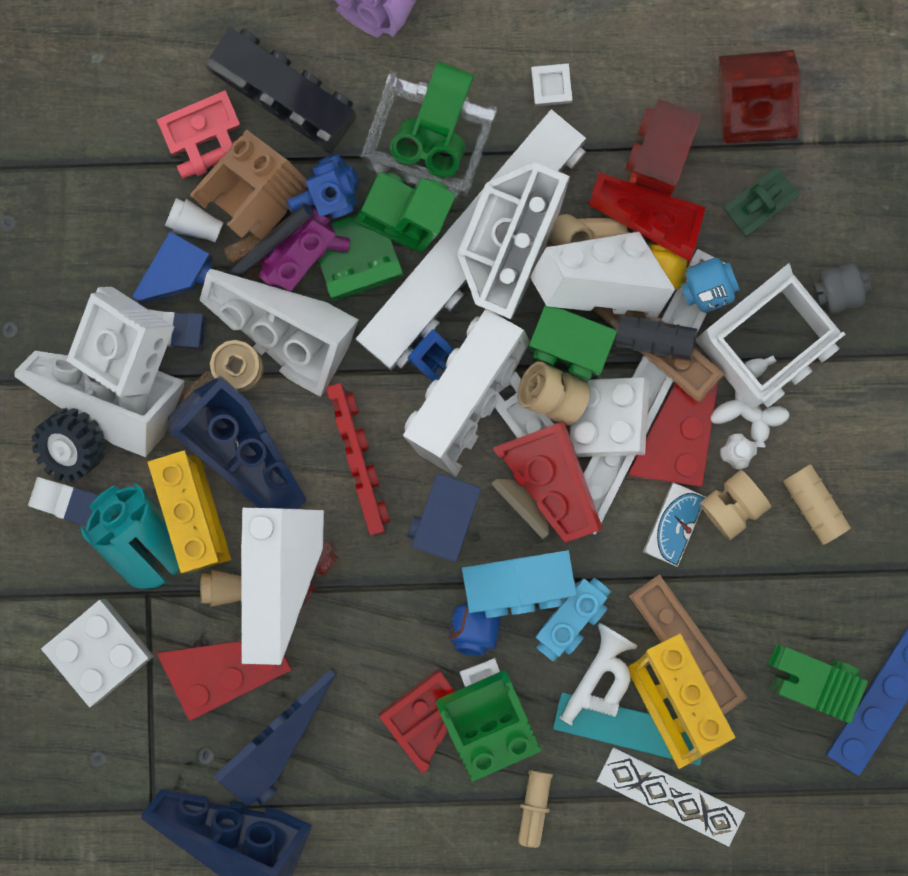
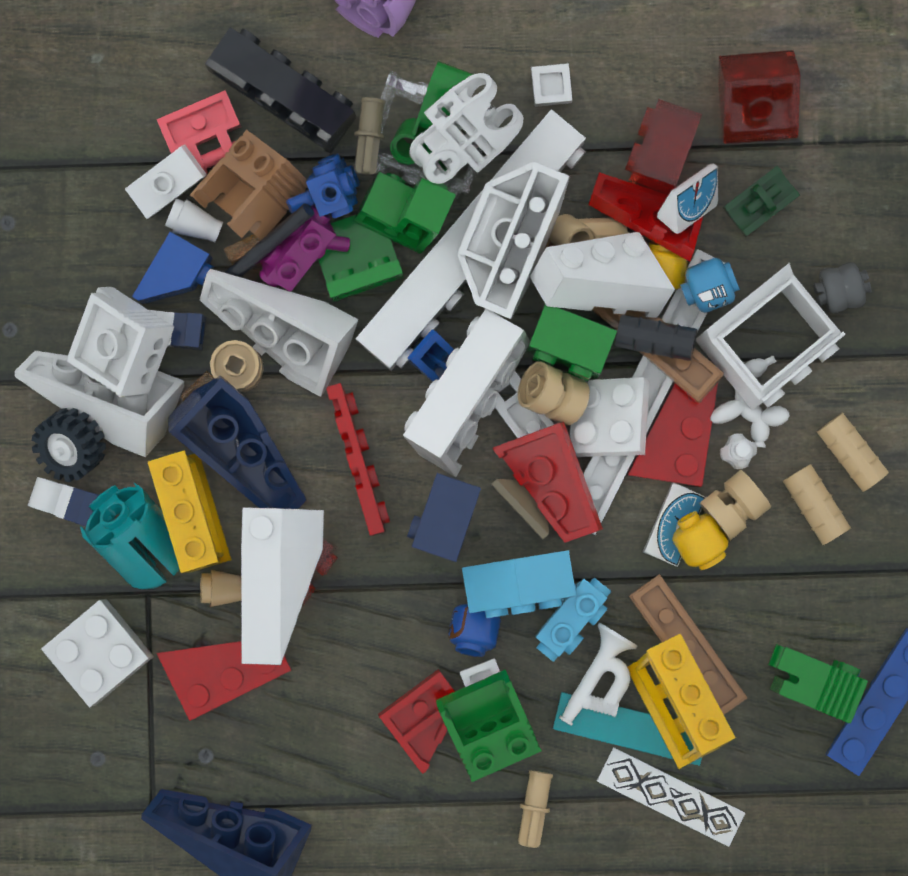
dark blue wedge [214,668,337,806] -> none
none -> white plate [125,145,207,219]
none -> dark tan axle [354,97,385,175]
none -> white piece [410,73,523,184]
none -> slope [657,163,718,234]
none -> yellow head [672,511,729,570]
none -> tan axle [817,412,889,492]

